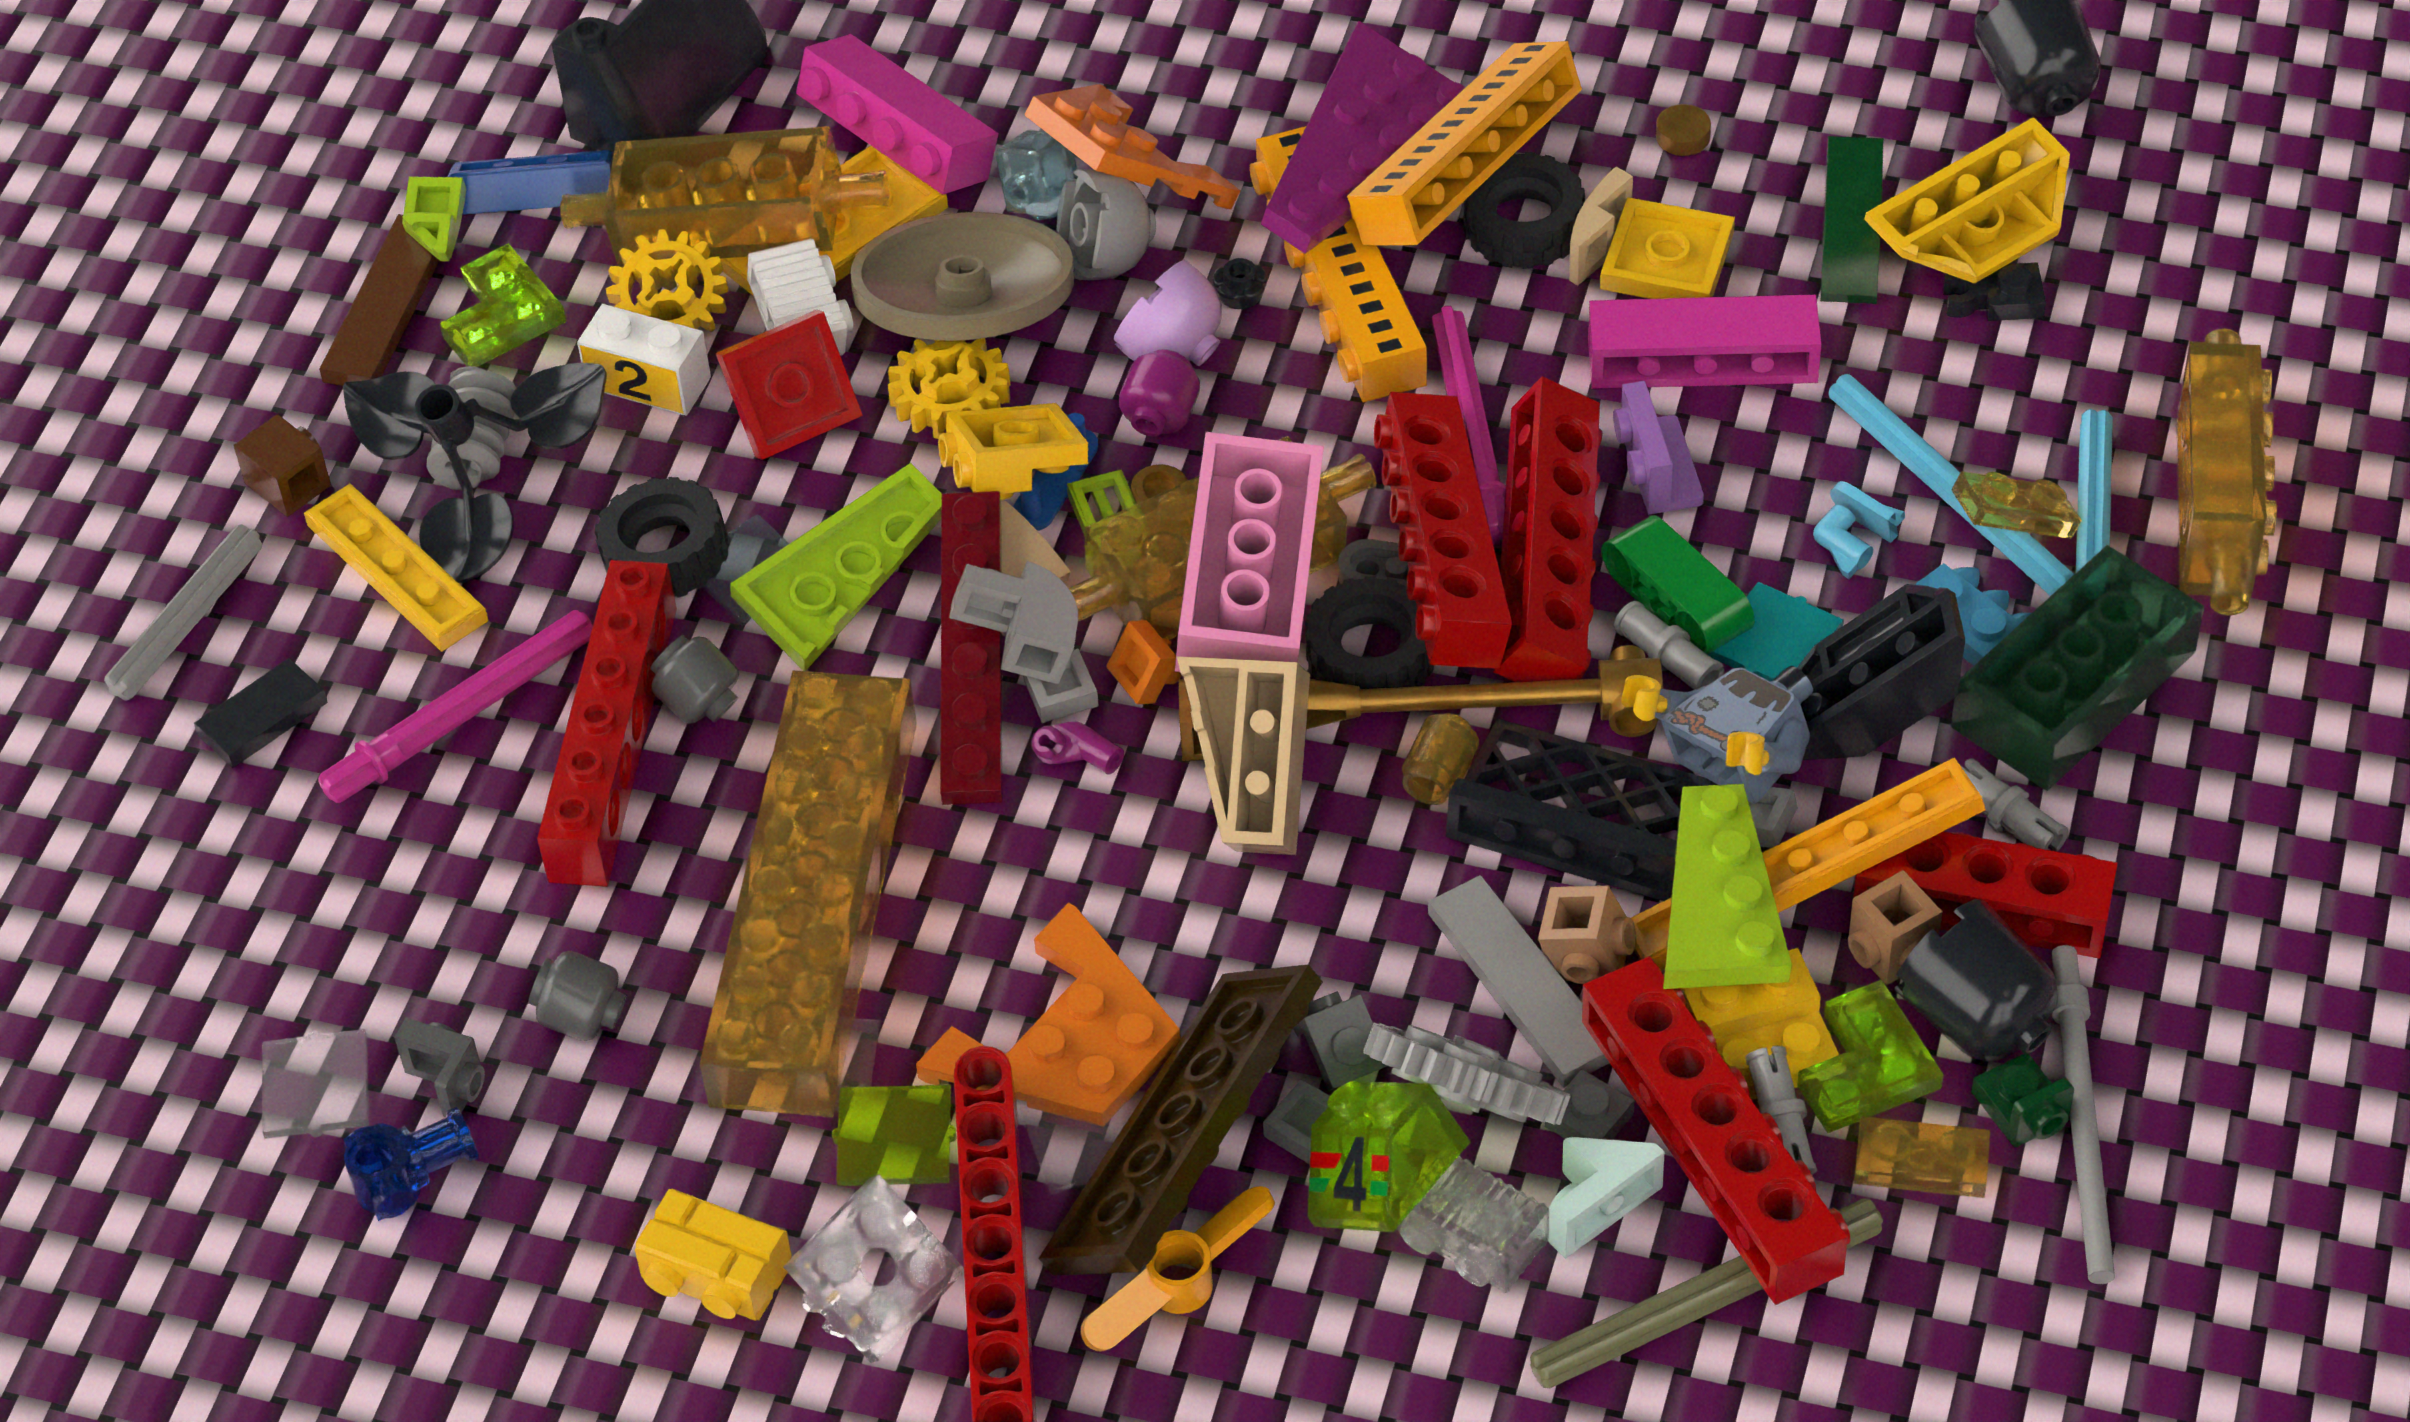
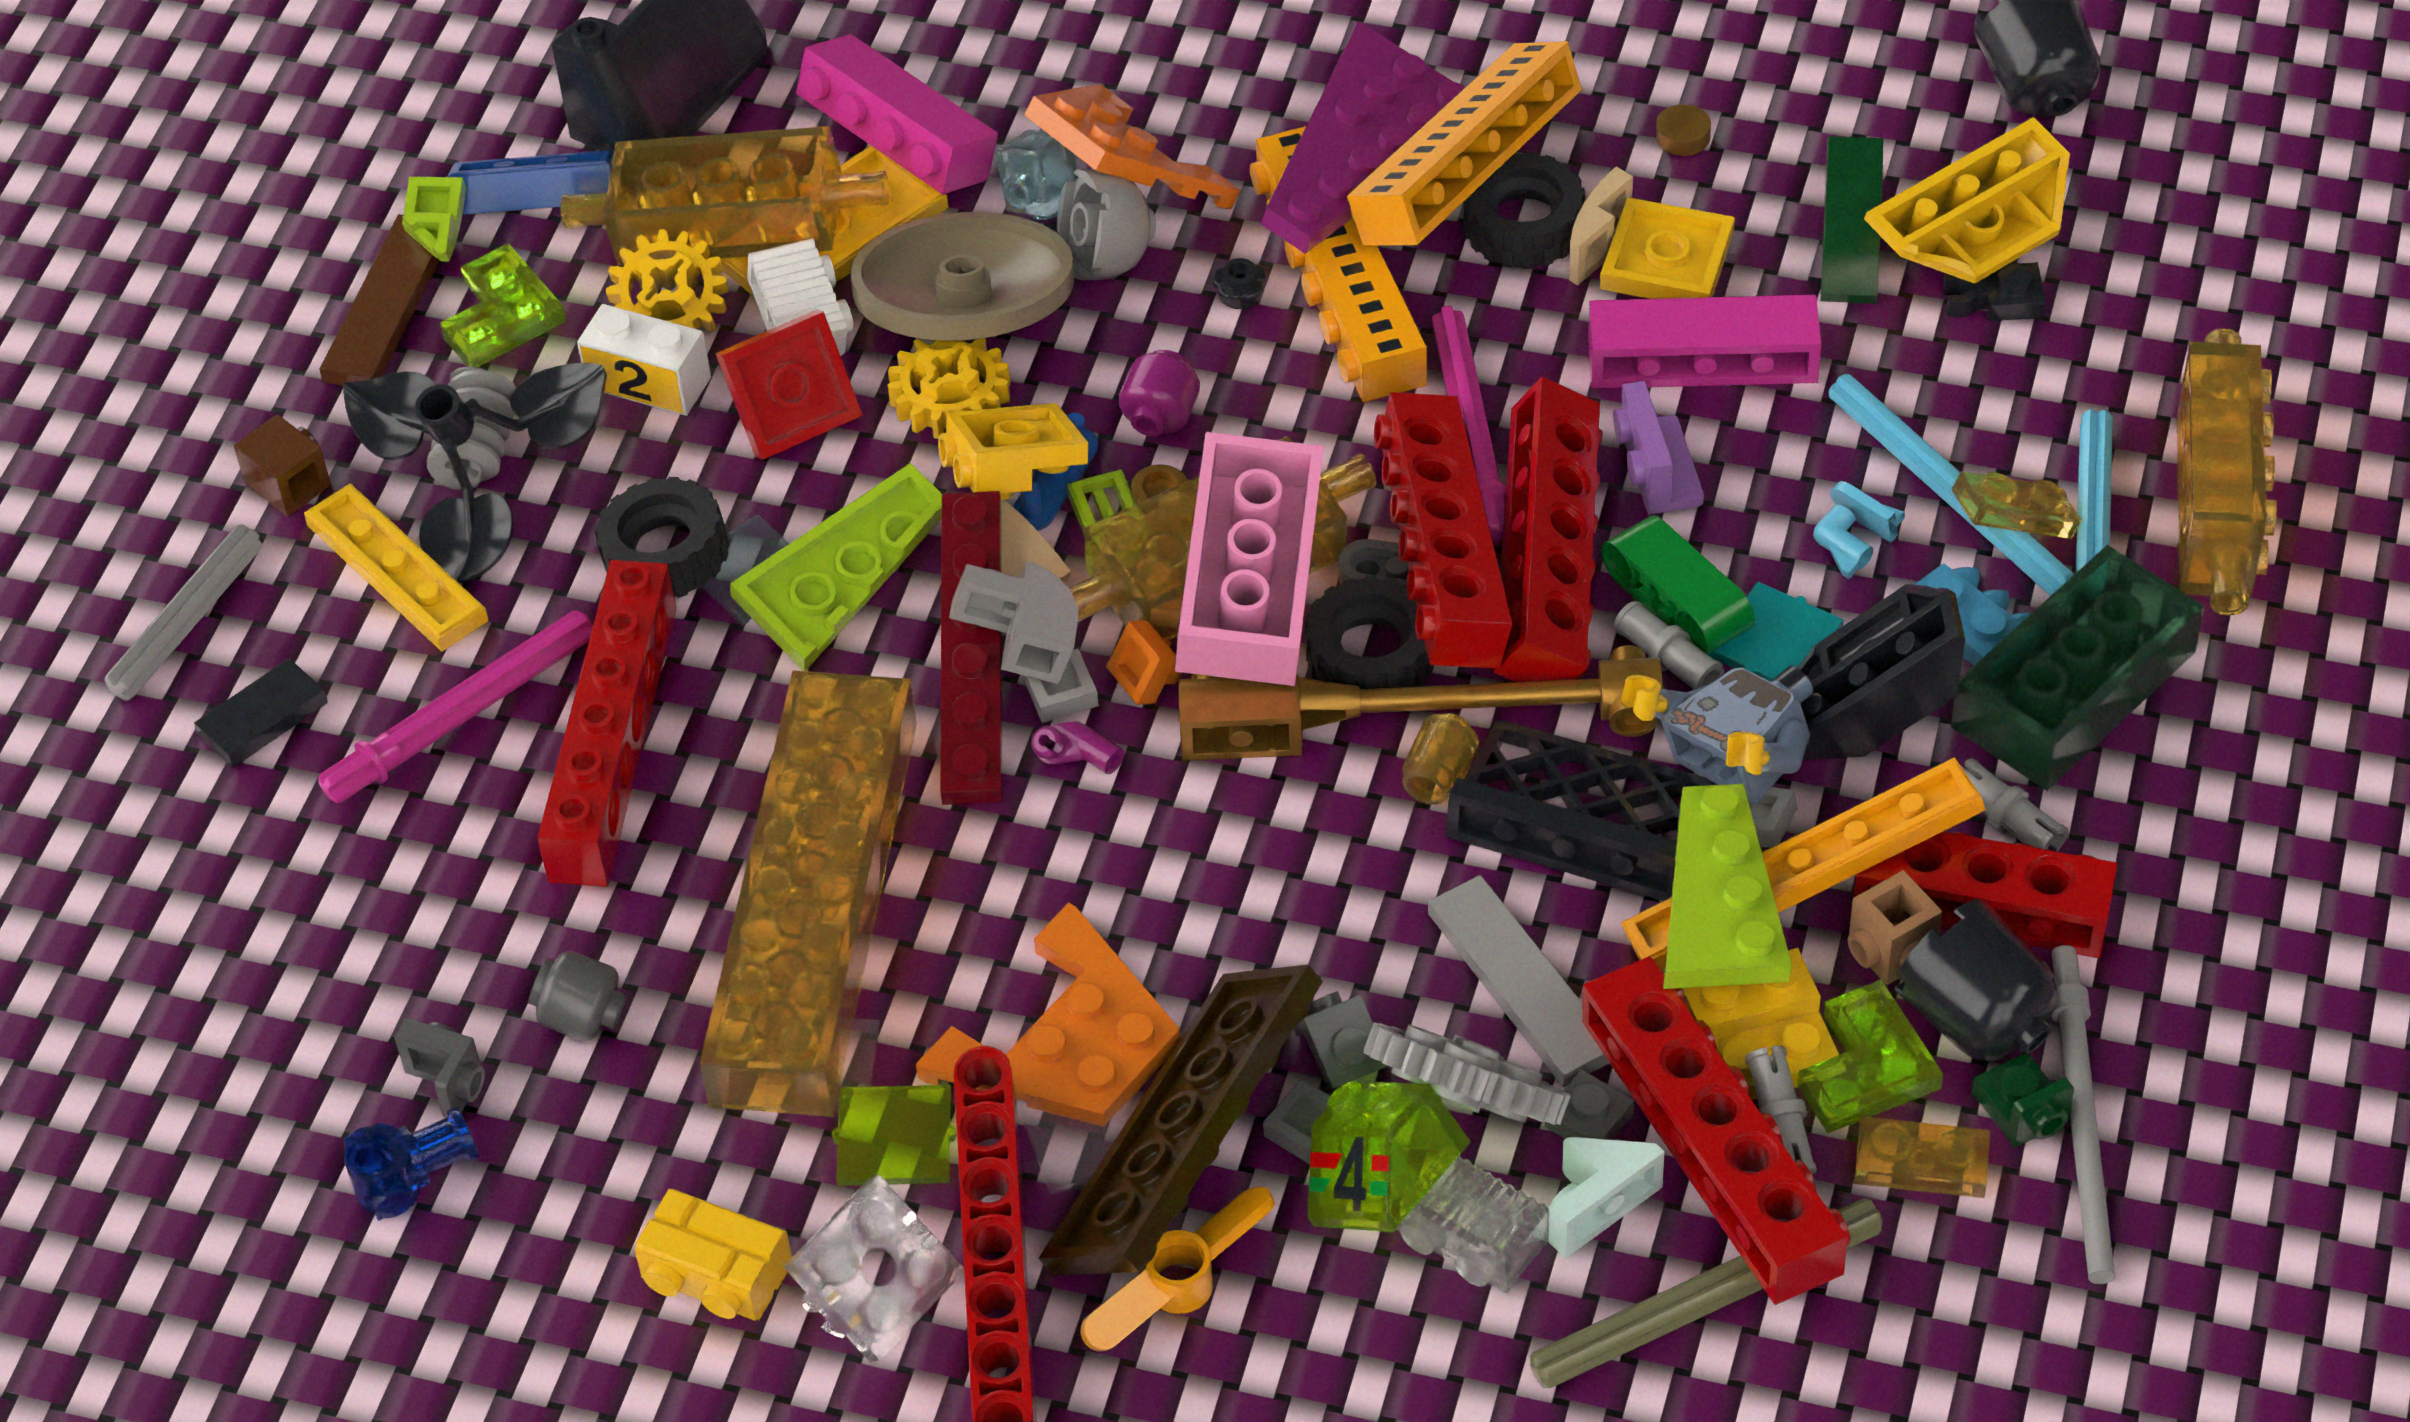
clear piece [262,1029,369,1139] -> none
dark grey head [650,635,739,724] -> none
lavender cylinder [1114,259,1222,366] -> none
tan wedge [1177,656,1310,855] -> none
medium nougat brick [1538,886,1636,984] -> none

